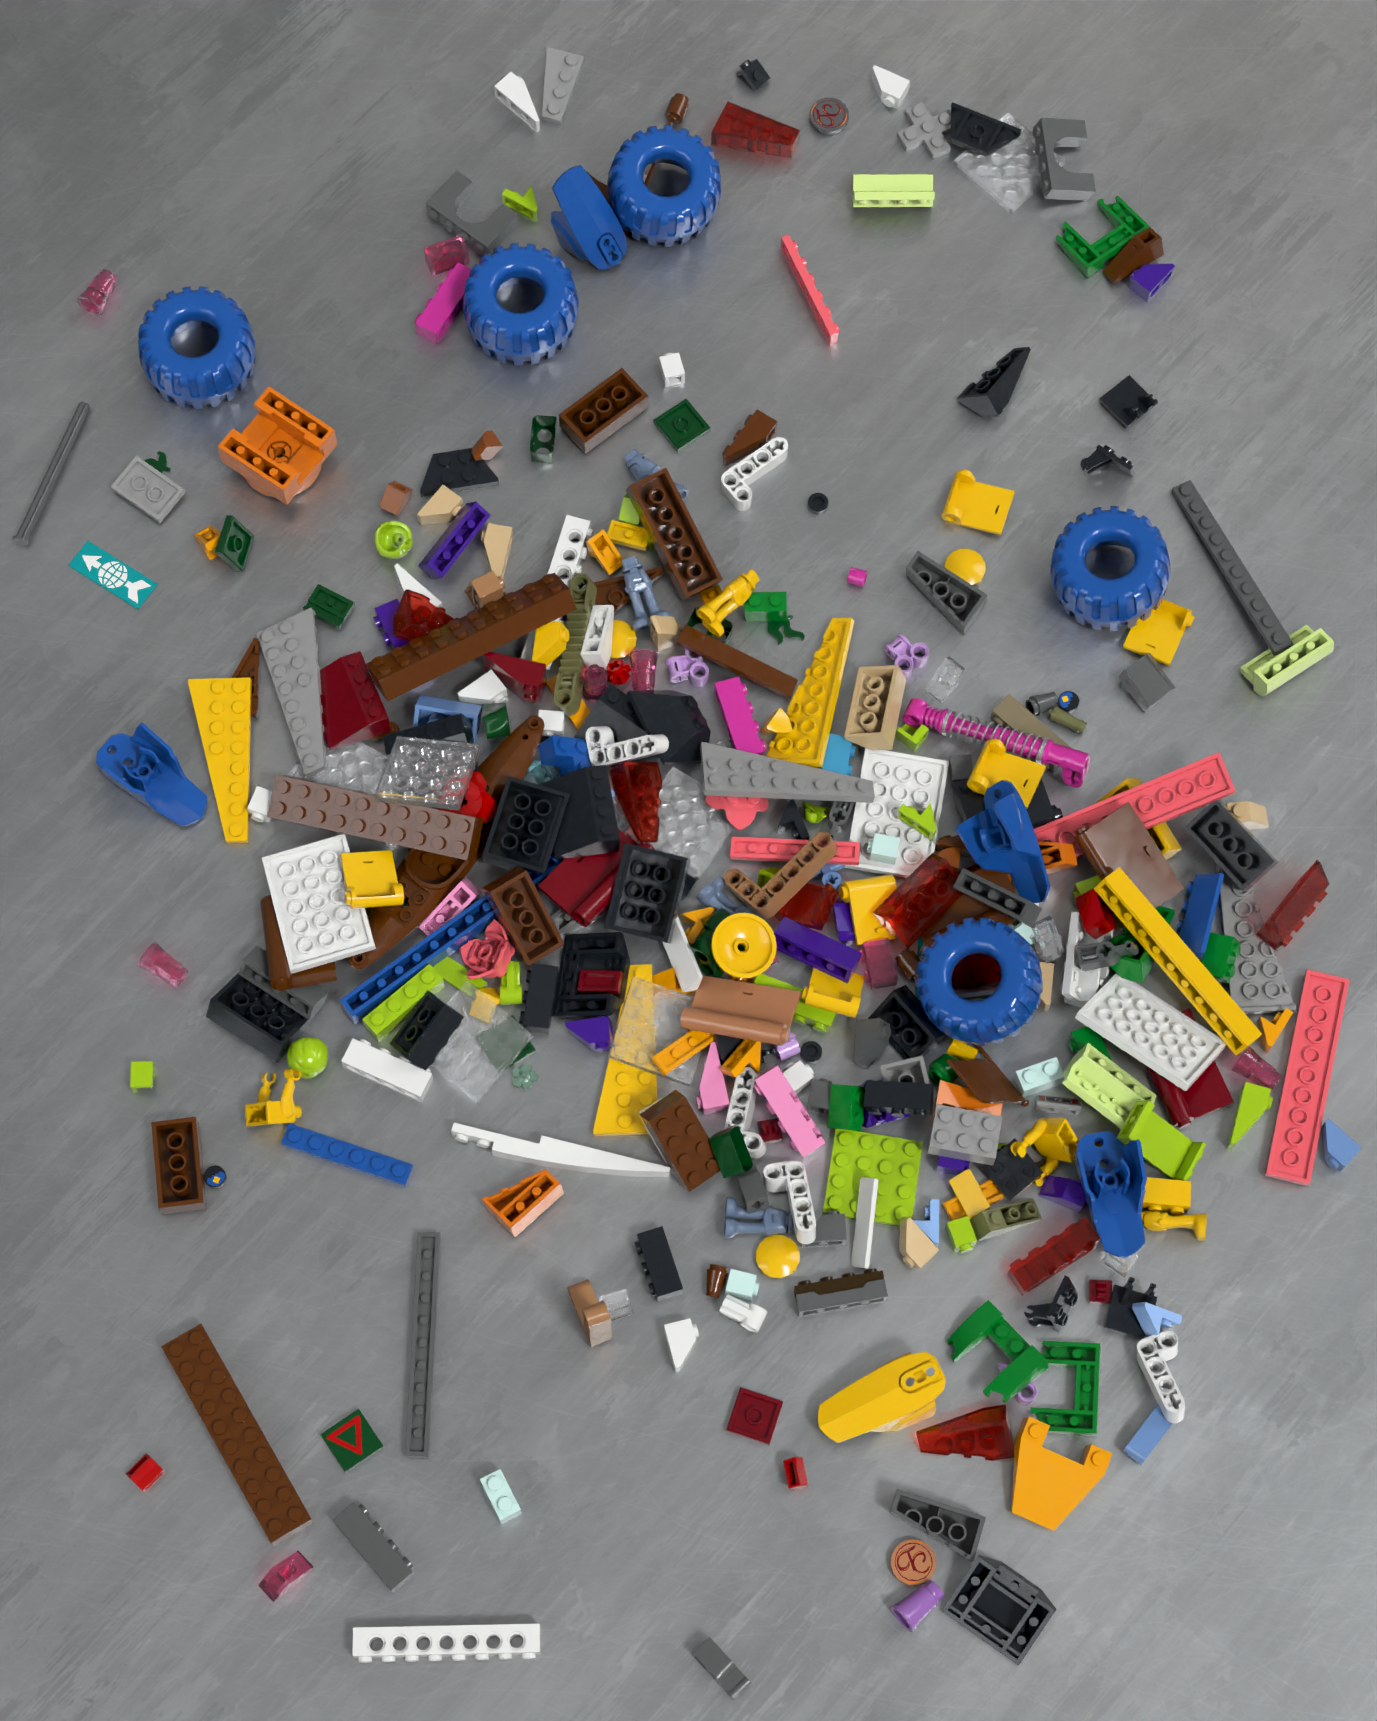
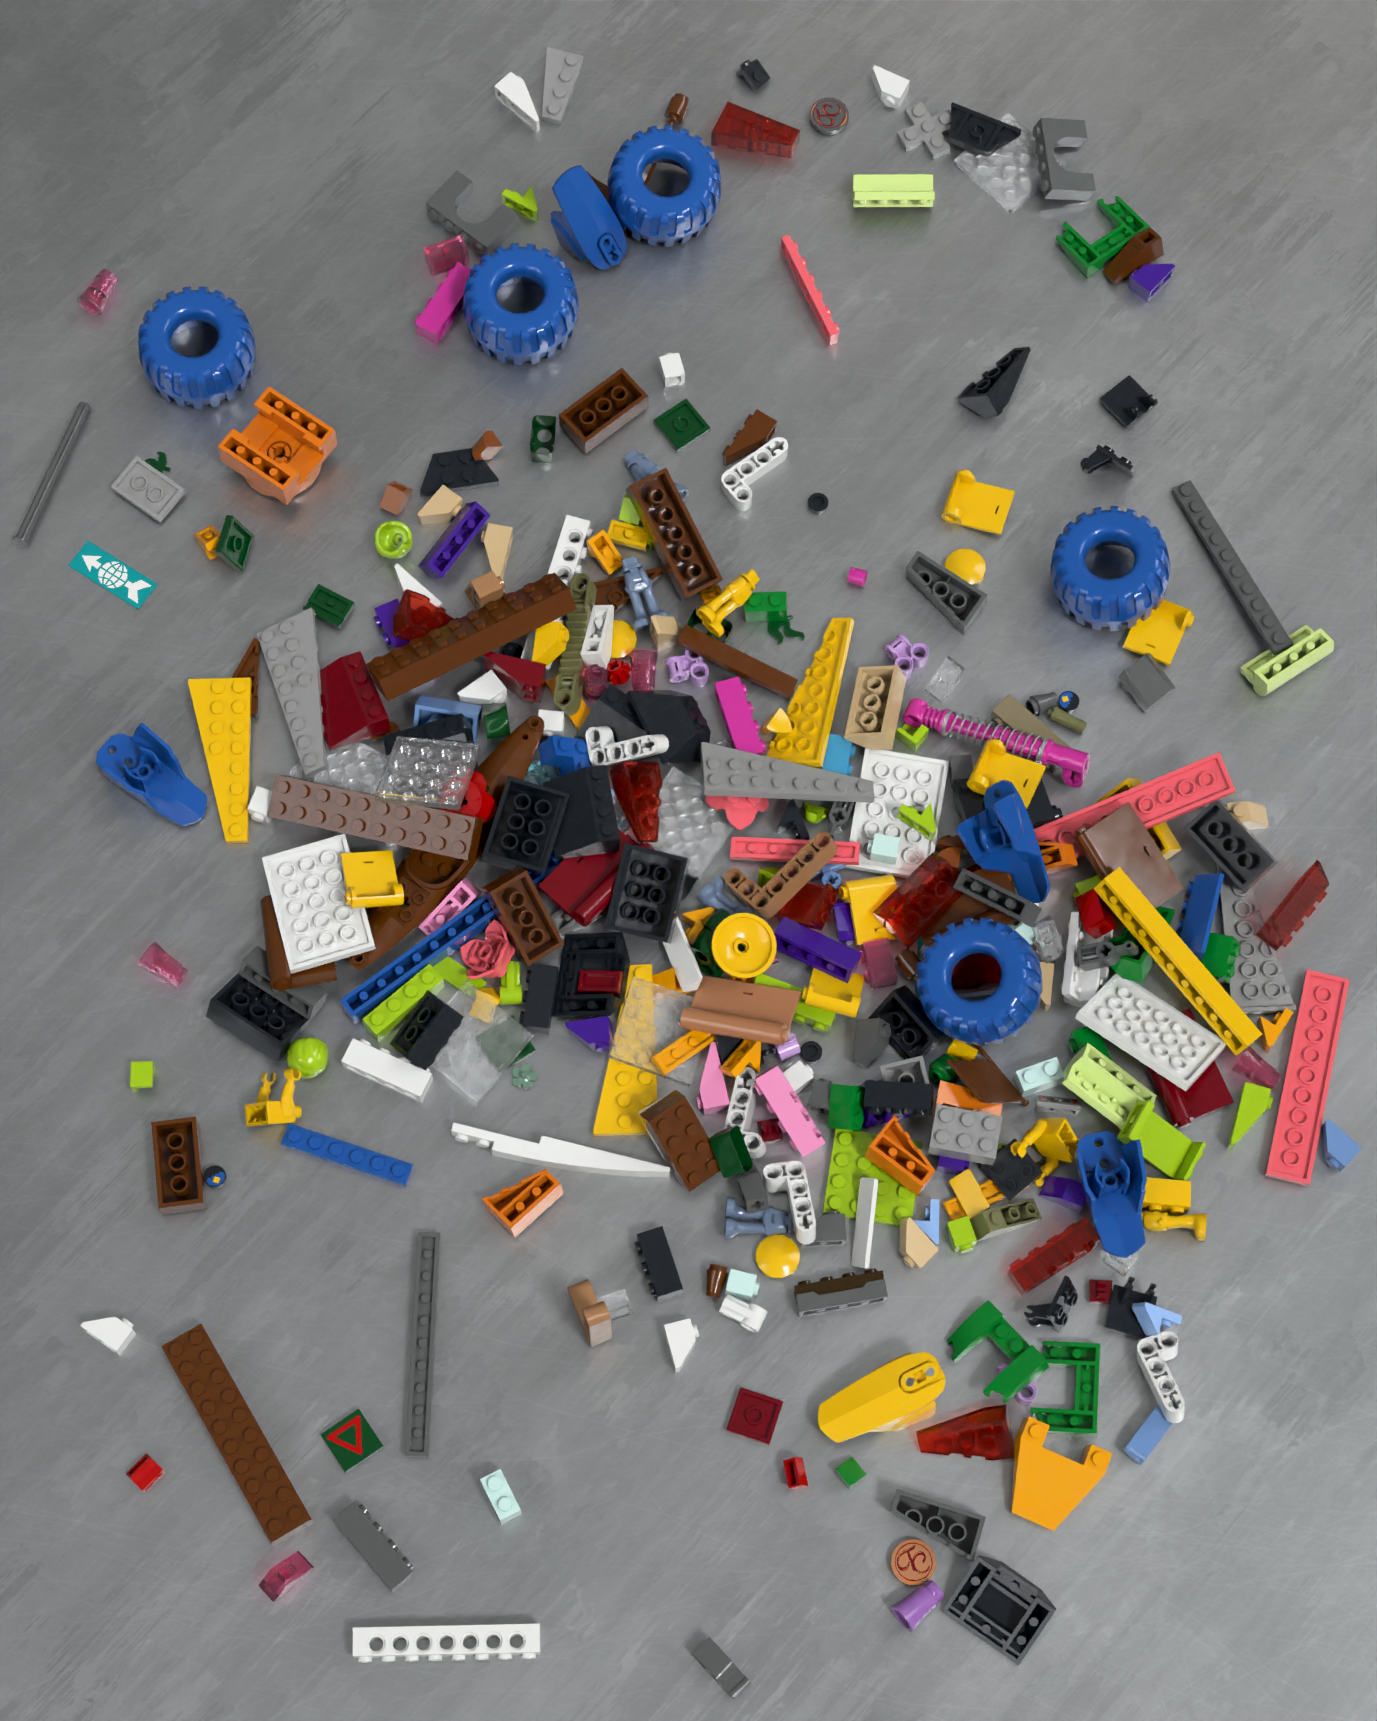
none -> white slope [81,1317,136,1356]
none -> black tile [503,643,523,658]
none -> green slope [835,1457,867,1489]
none -> orange wedge [864,1115,935,1196]

